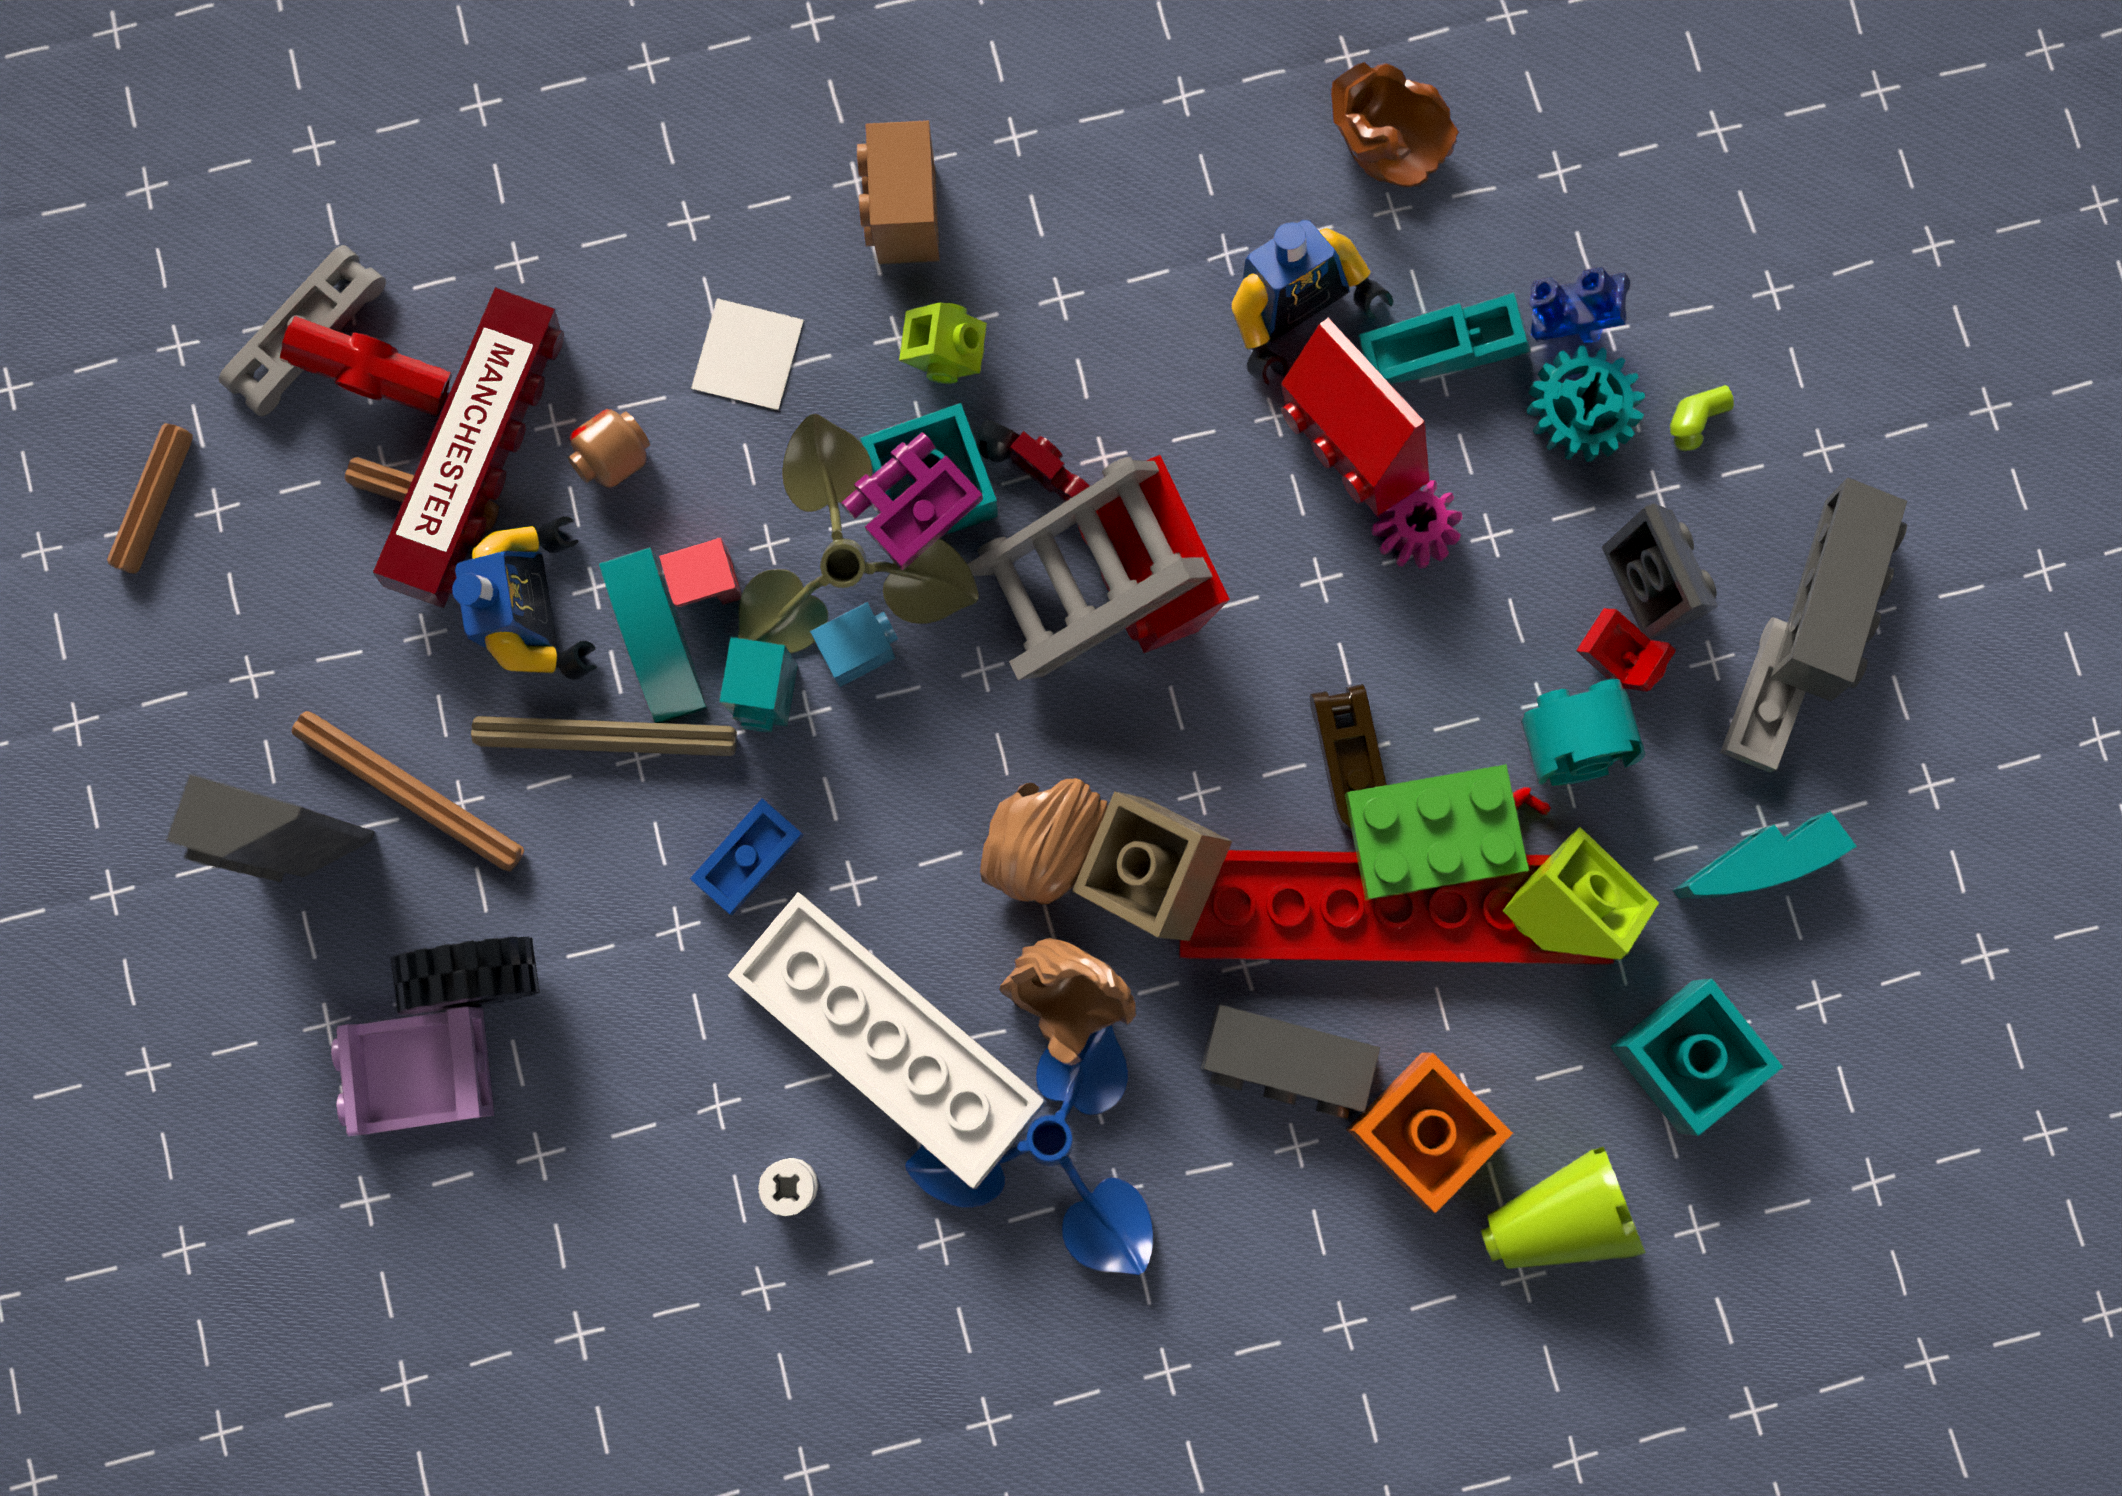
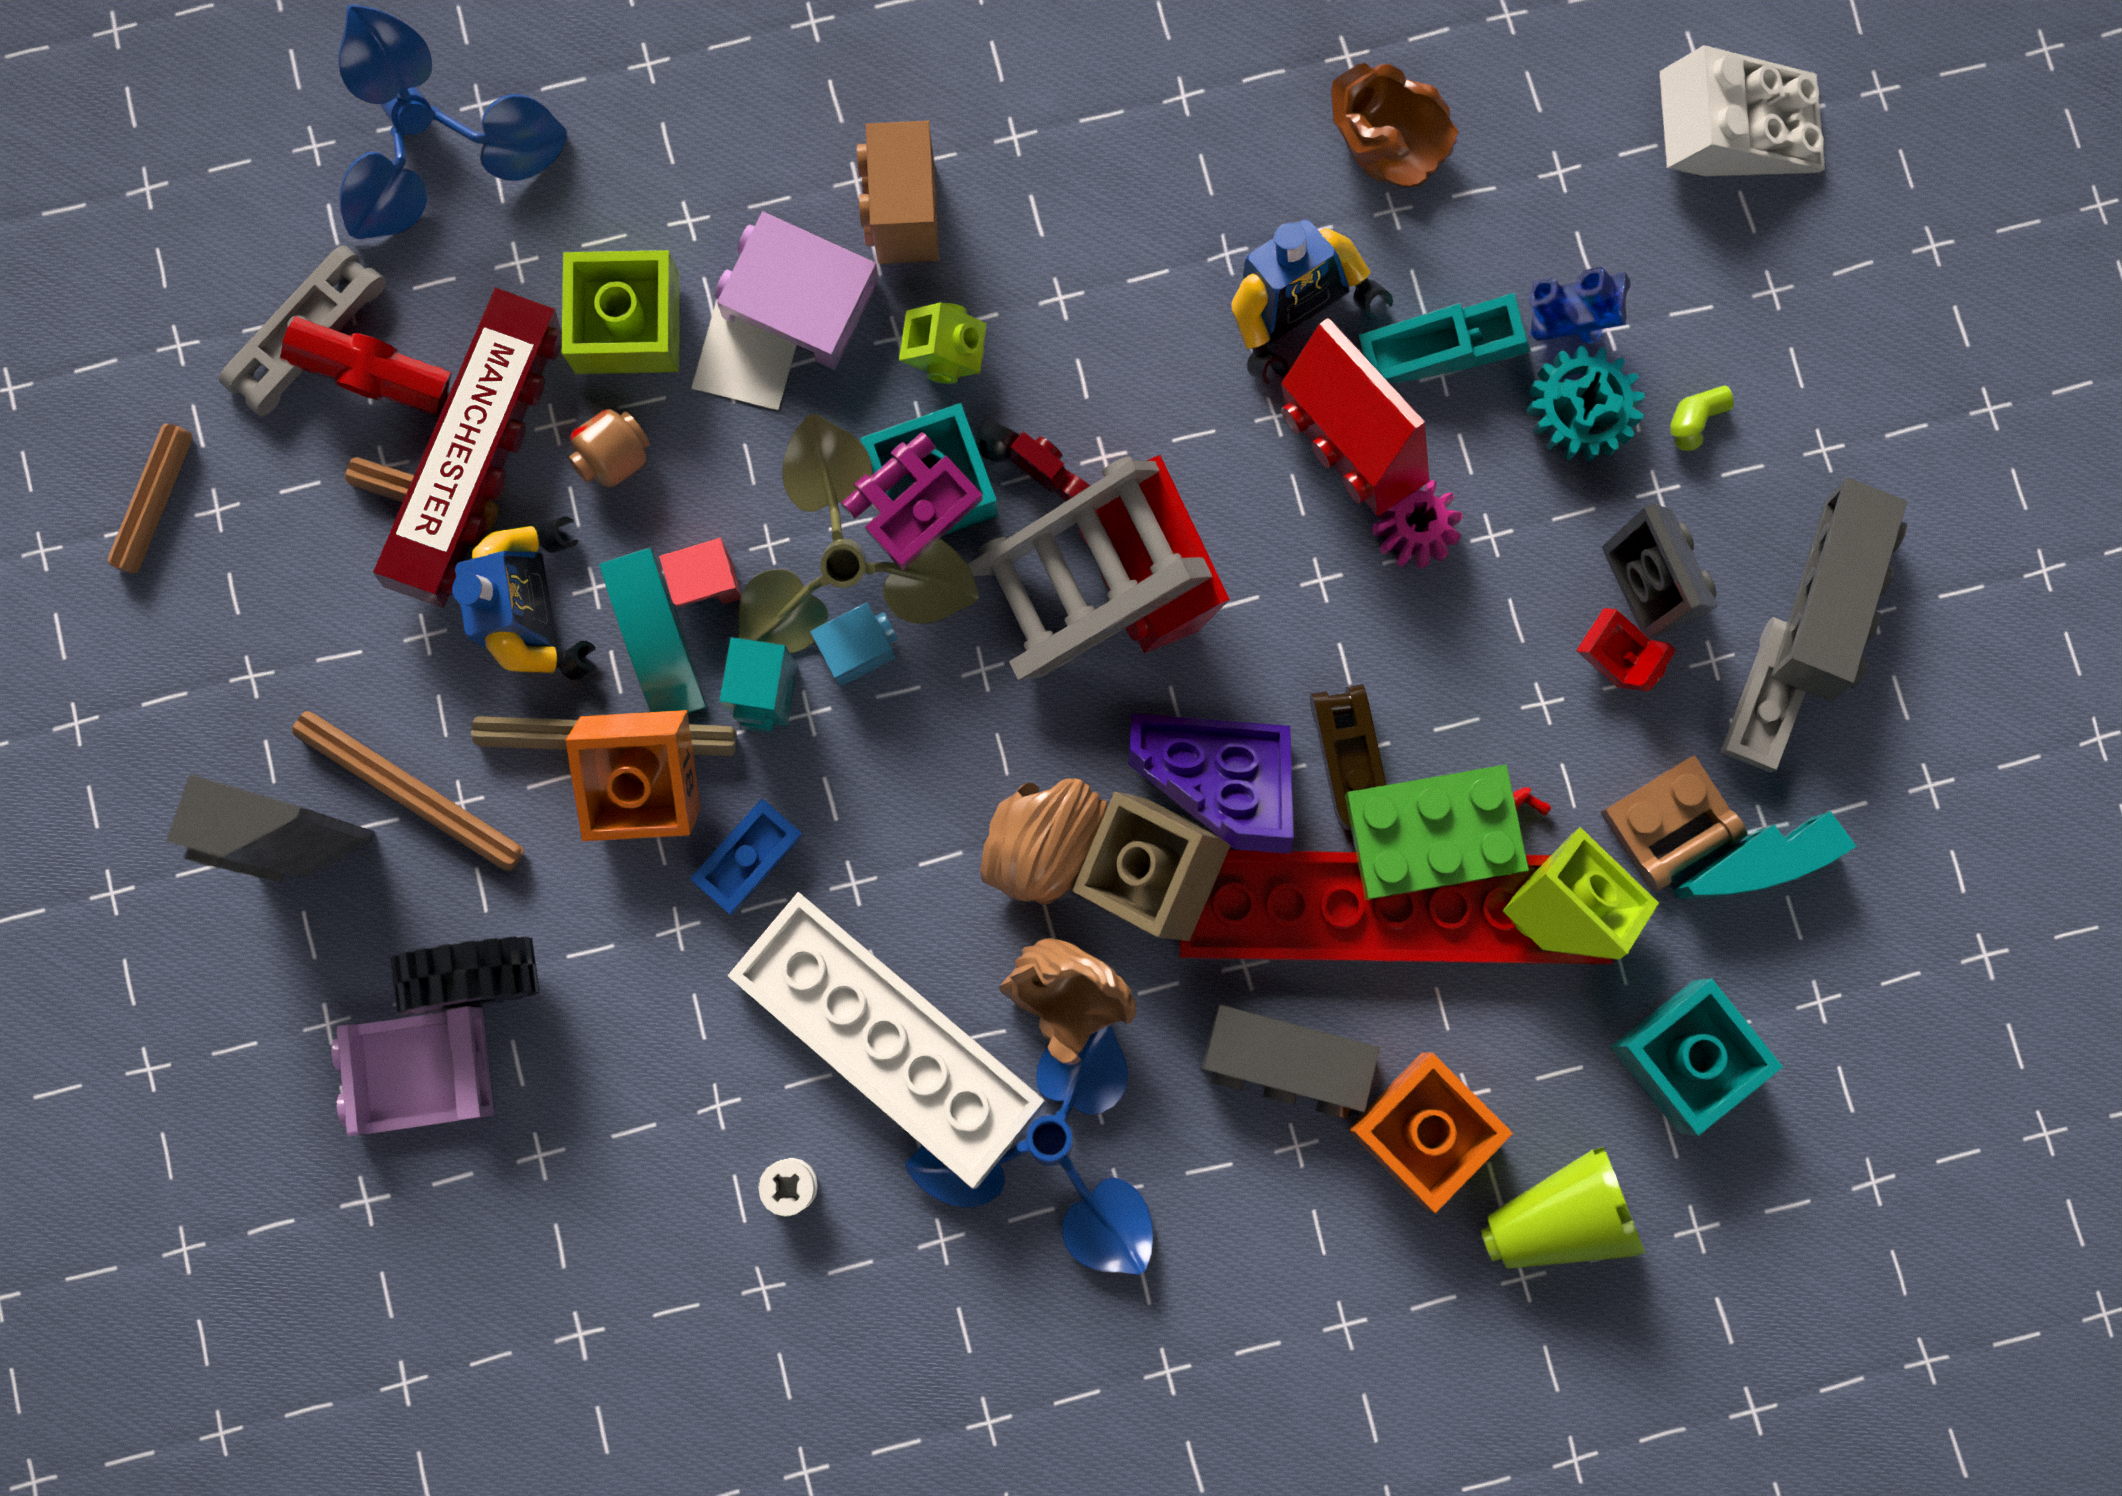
teal brick [1521,679,1646,786] -> none
none -> blue plant [338,5,567,239]
none -> lime brick [562,250,680,374]
none -> orange brick [565,710,701,841]
none -> lavender panel [715,211,879,370]
none -> dark purple plate [1128,713,1293,854]
none -> medium nougat plate [1601,755,1748,892]
none -> white slope [1659,45,1825,176]

